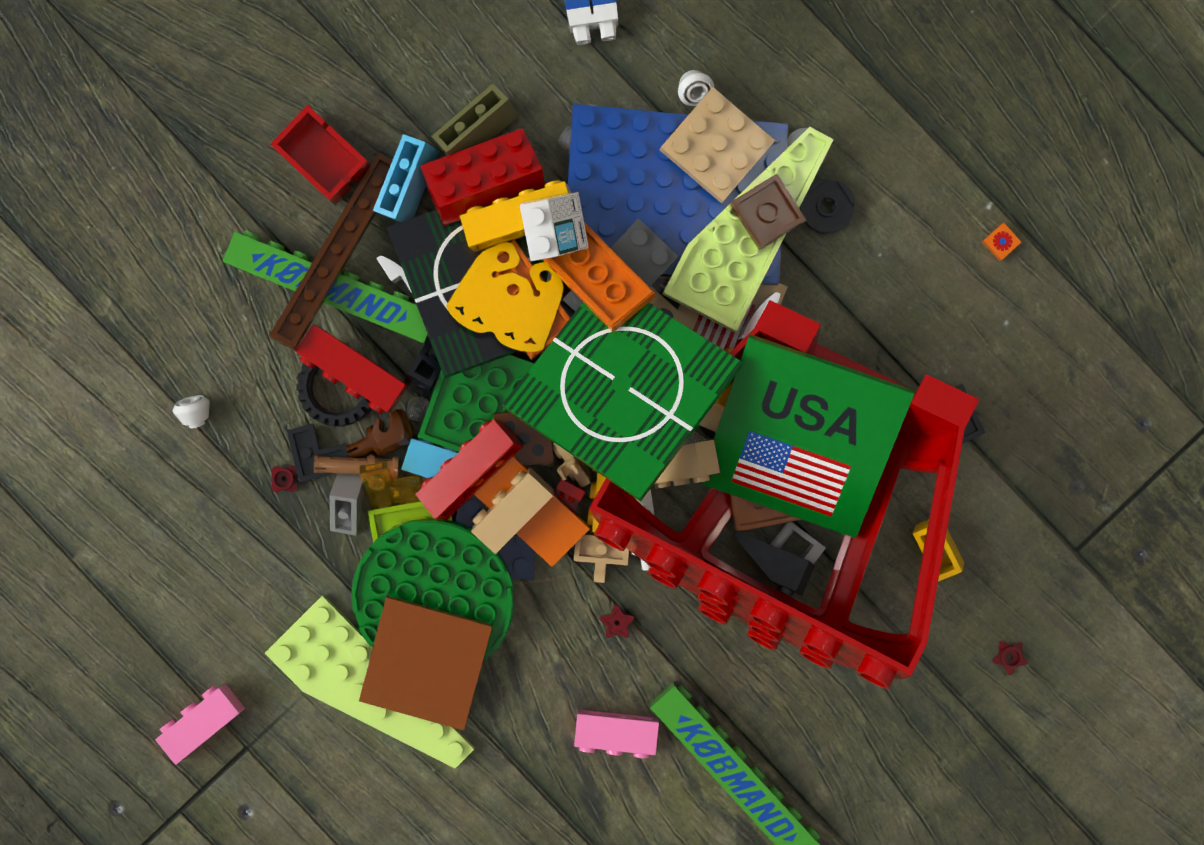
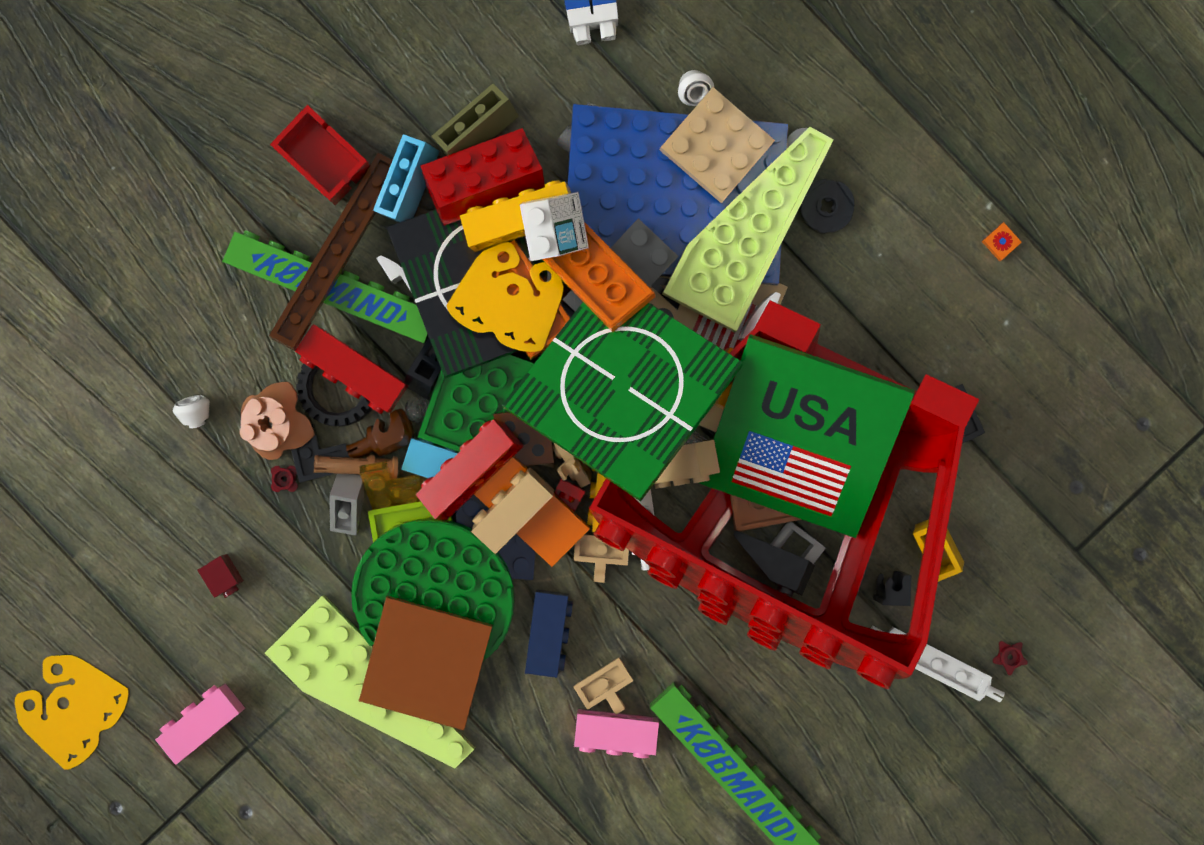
dark red plate [599,604,635,638] -> none
reddish brown tile [730,174,806,250] -> none
none -> yellow piece [14,655,129,770]
none -> dark red brick [197,554,244,598]
none -> nougat brick [240,382,315,460]
none -> dark blue brick [525,589,573,678]
none -> tan plate [573,657,634,715]
none -> white plate [871,626,1005,702]
none -> black hinge [873,571,912,606]

